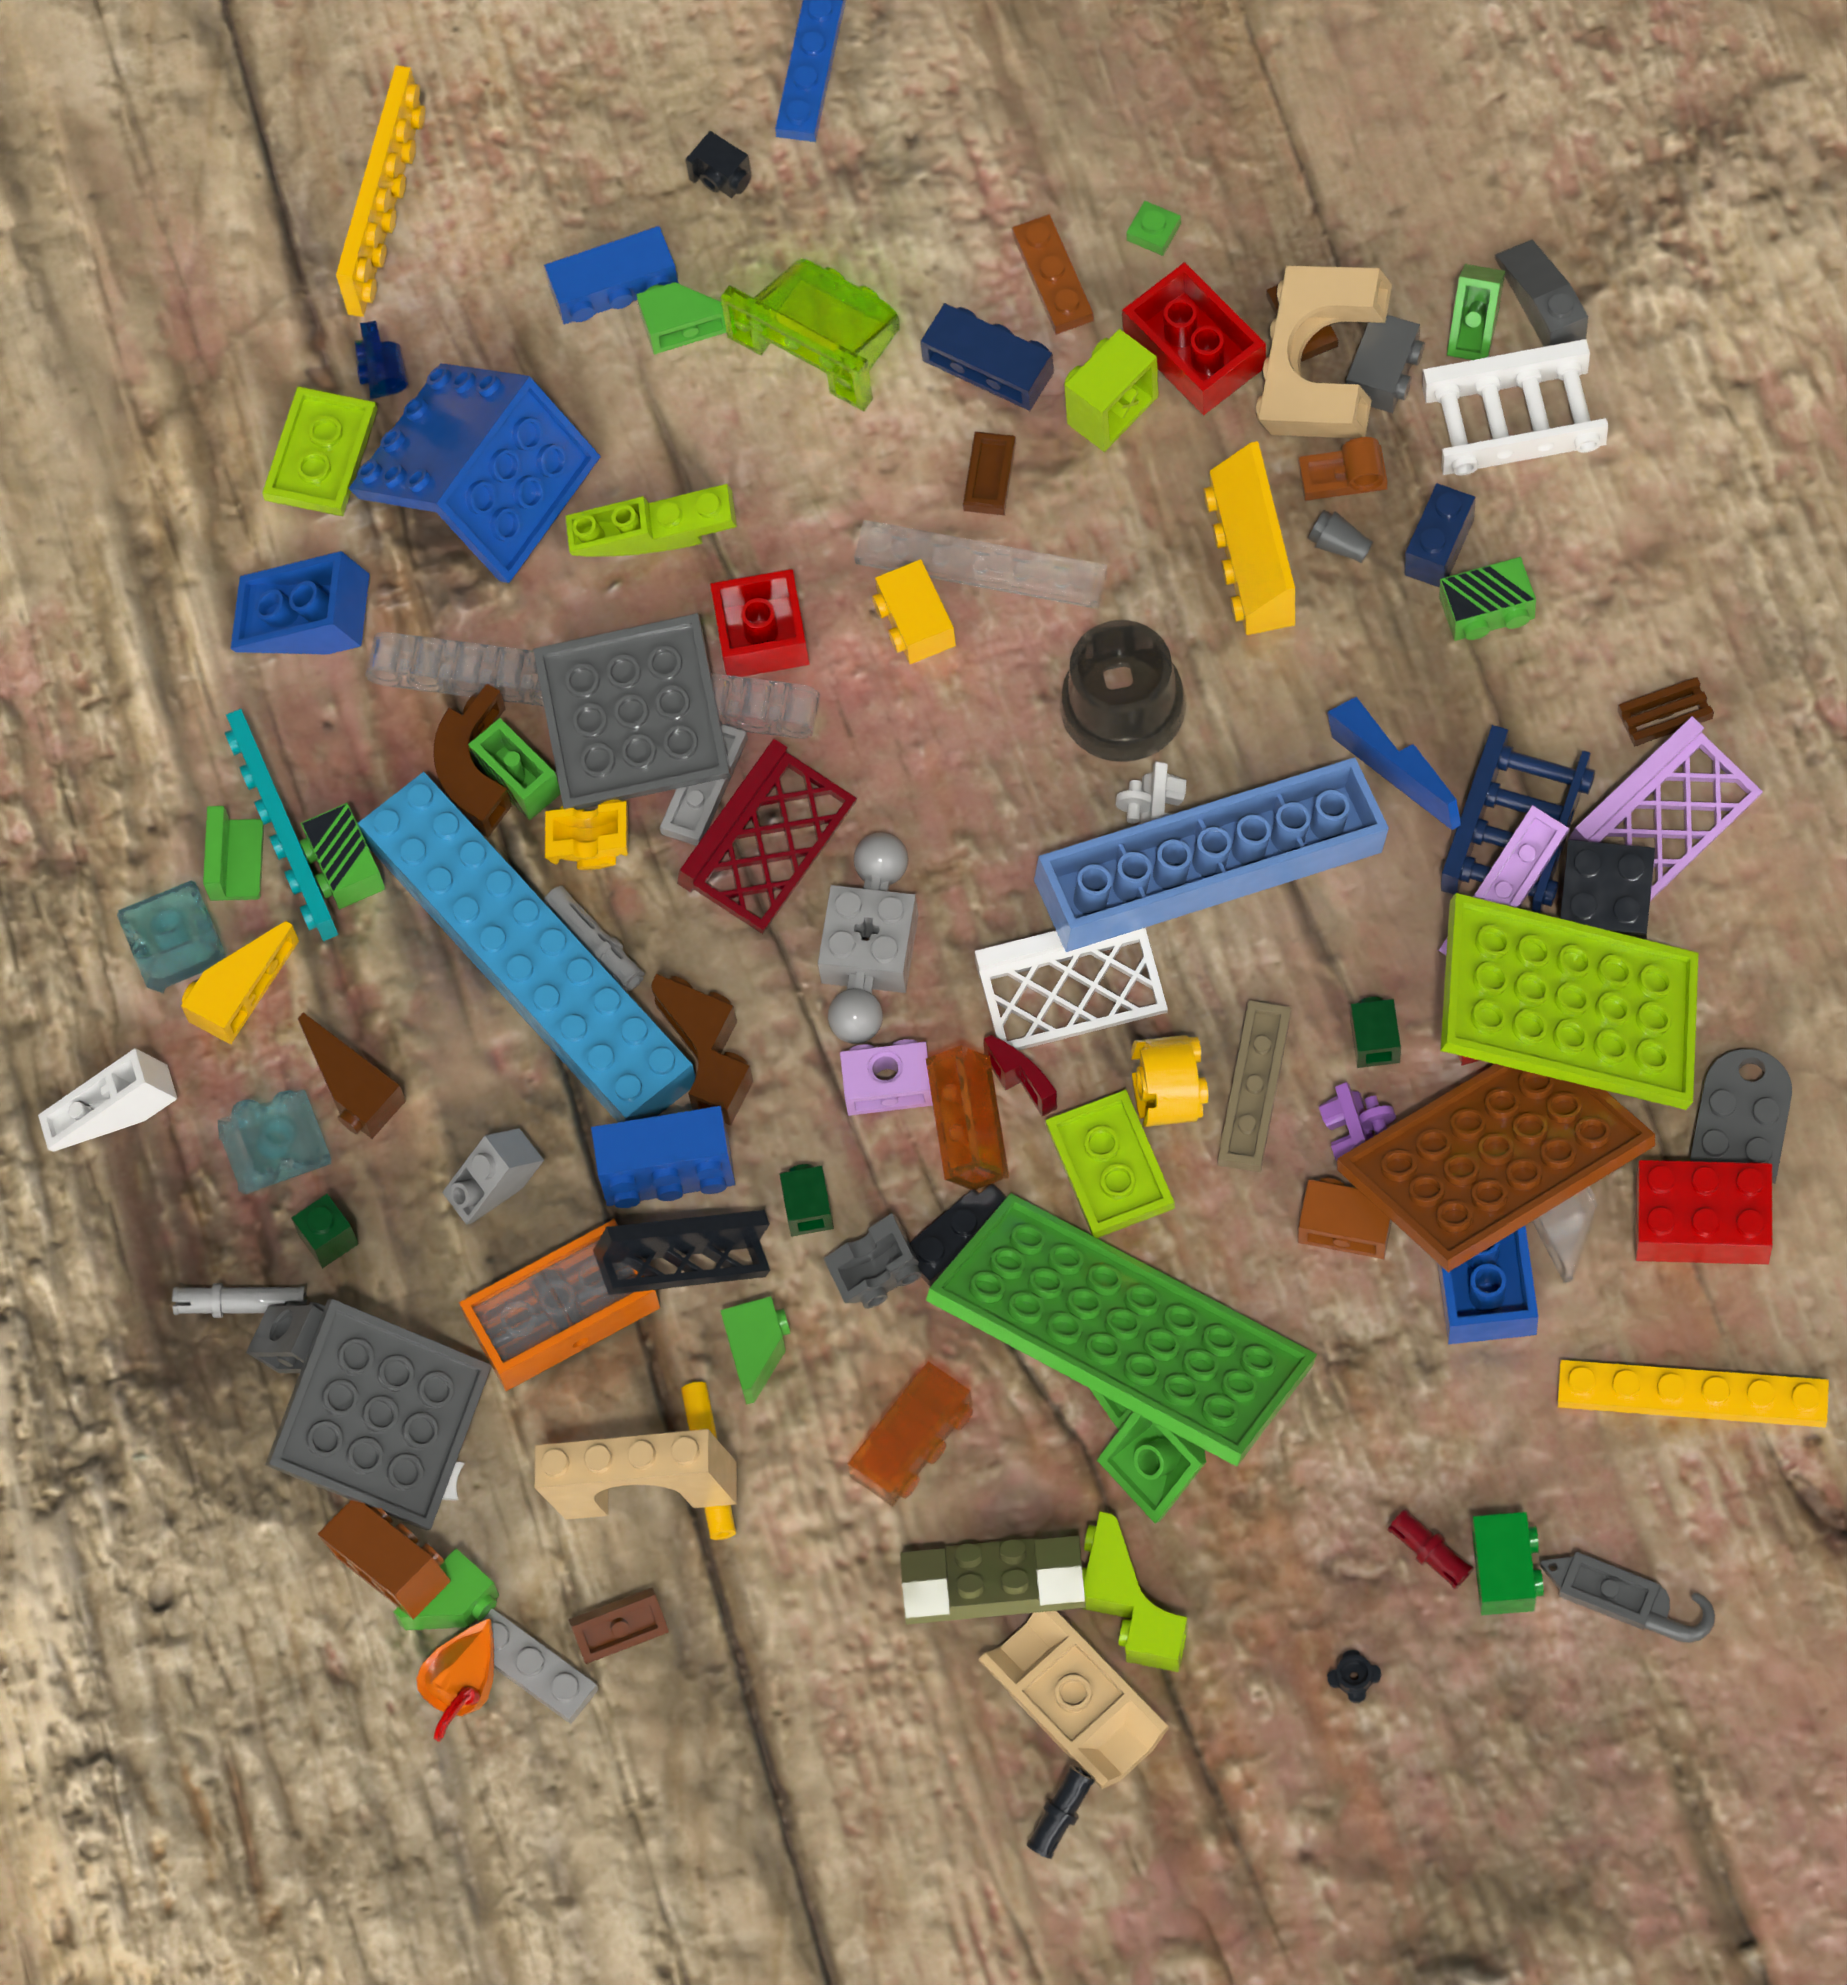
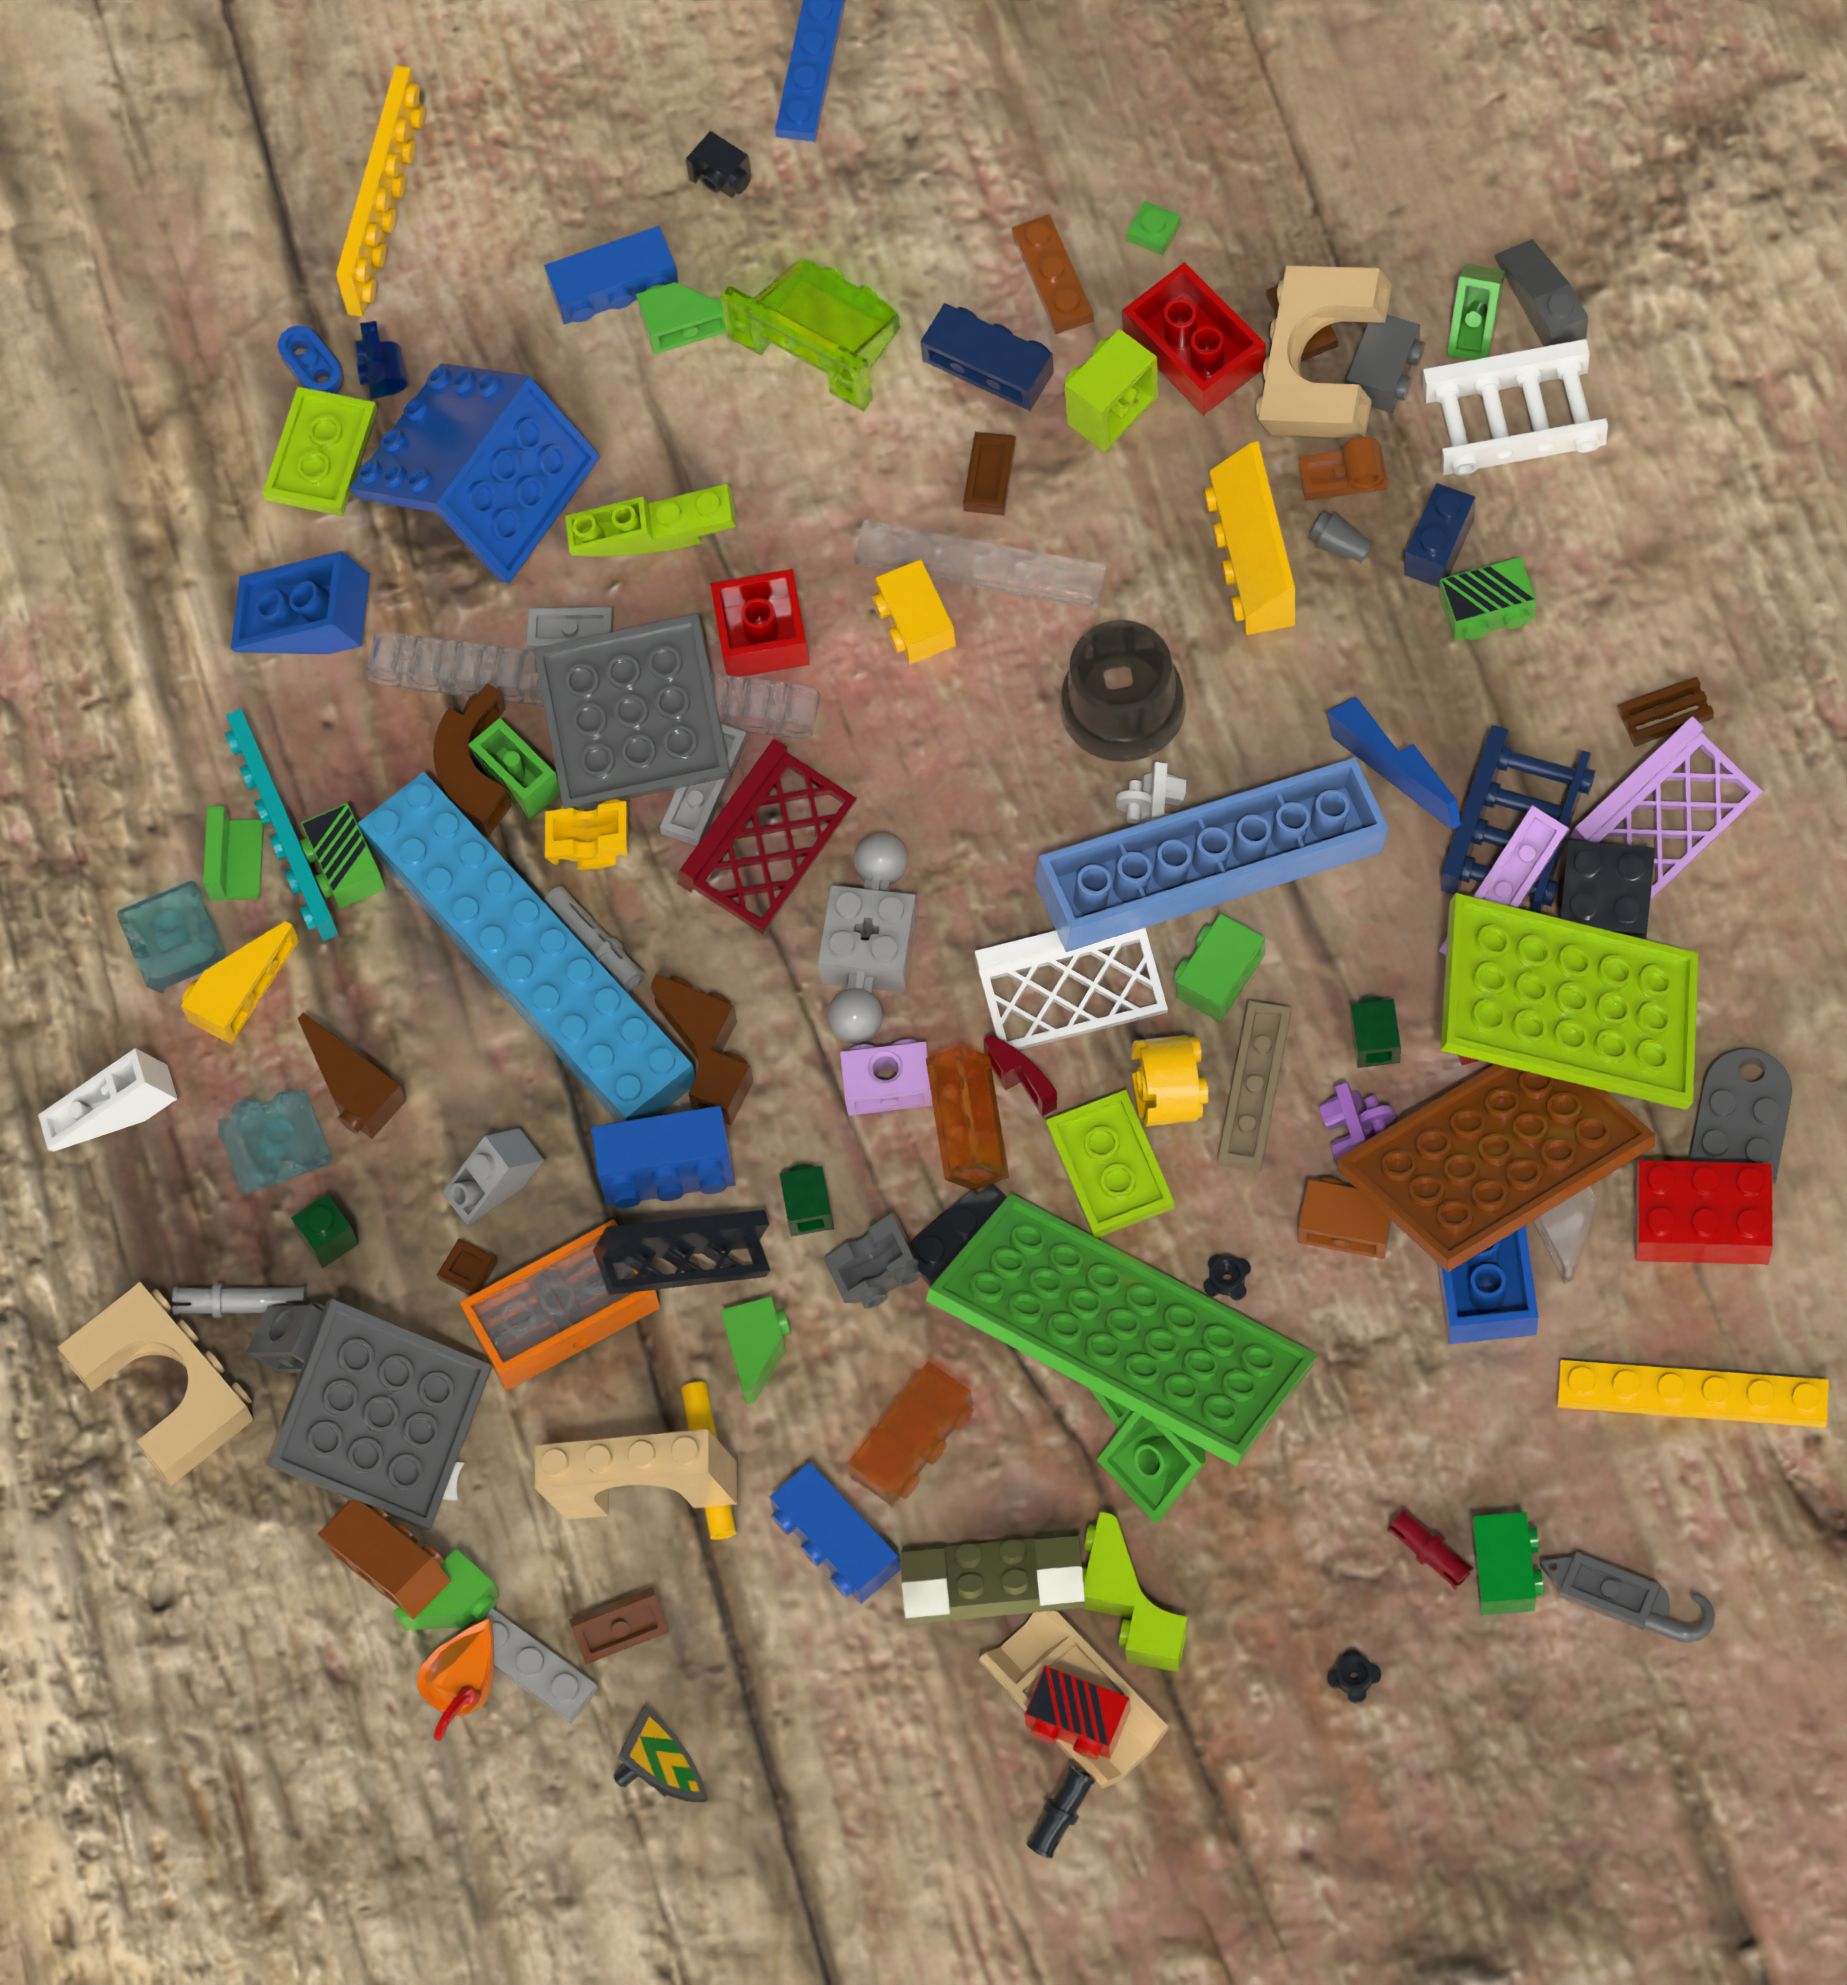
none -> tan arch [57,1282,253,1486]
none -> blue plate [278,325,343,394]
none -> reddish brown tile [437,1238,498,1296]
none -> light grey plate [527,607,613,653]
none -> shield [614,1705,708,1802]
none -> blue brick [770,1462,901,1604]
none -> brick [1024,1665,1131,1760]
none -> bright green brick [1174,913,1265,1022]
none -> black plate [1204,1255,1251,1301]

